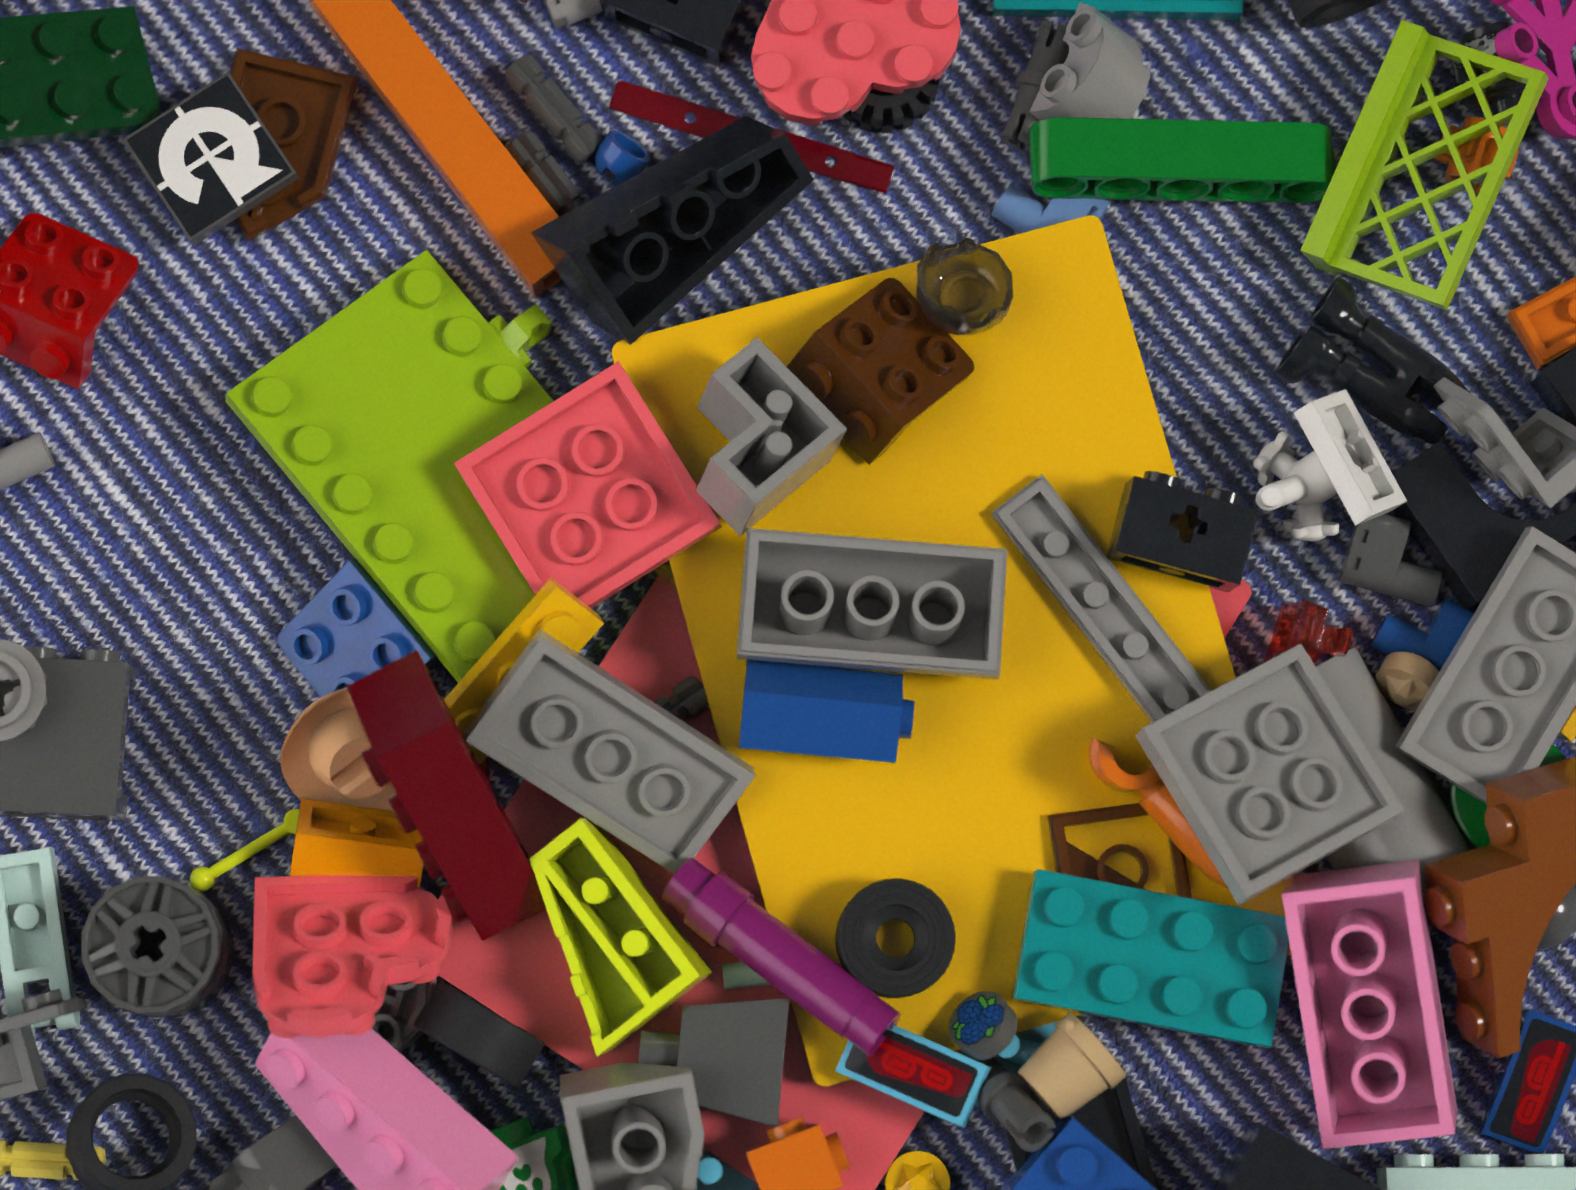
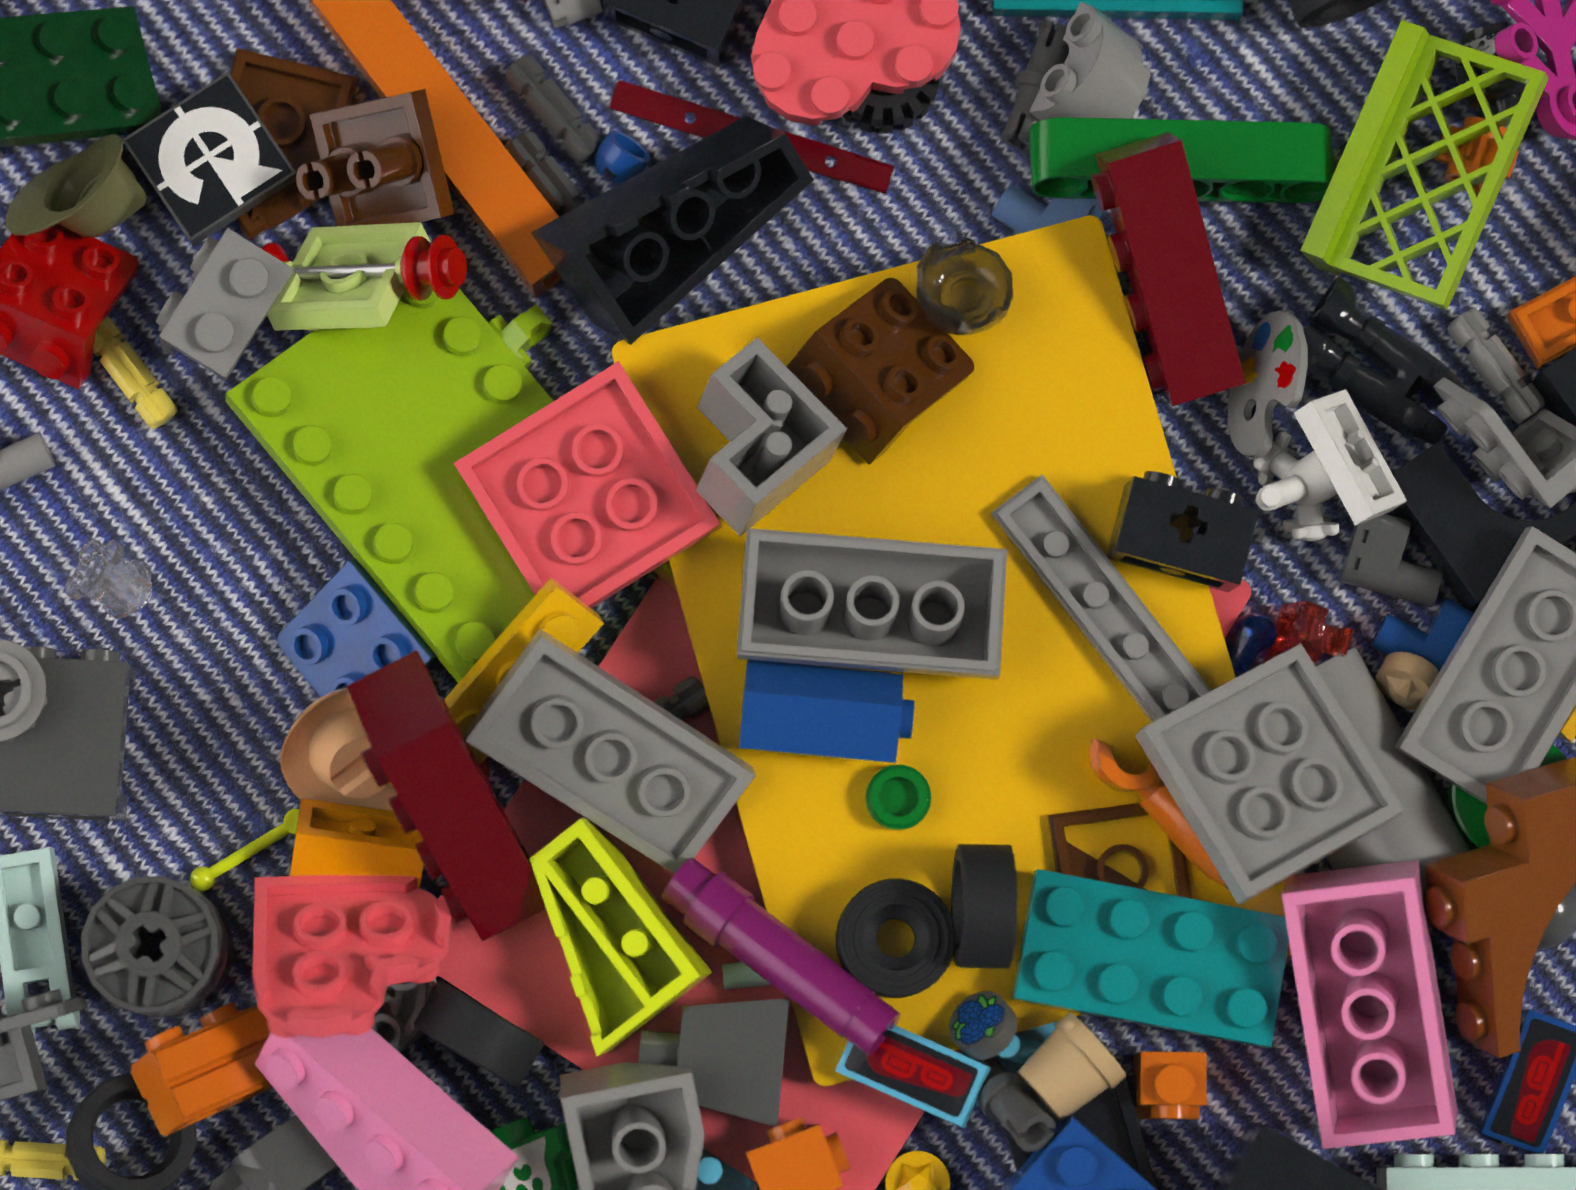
none -> olive piece [5,134,147,238]
none -> clear brick [65,539,152,619]
none -> light yellow axle [93,317,177,429]
none -> orange brick [130,1002,273,1136]
none -> light grey bracket [155,228,294,380]
none -> yellowish green plate [261,222,467,331]
none -> reddish brown plate [296,89,455,226]
none -> green tile [865,764,931,831]
none -> black tyre [951,844,1017,968]
none -> dark red brick [1091,132,1246,406]
none -> orange brick [1134,1052,1207,1120]
none -> clear blue arm [1224,614,1277,678]
none -> light grey piece [1228,311,1308,458]
none -> light grey axle [1448,308,1545,423]

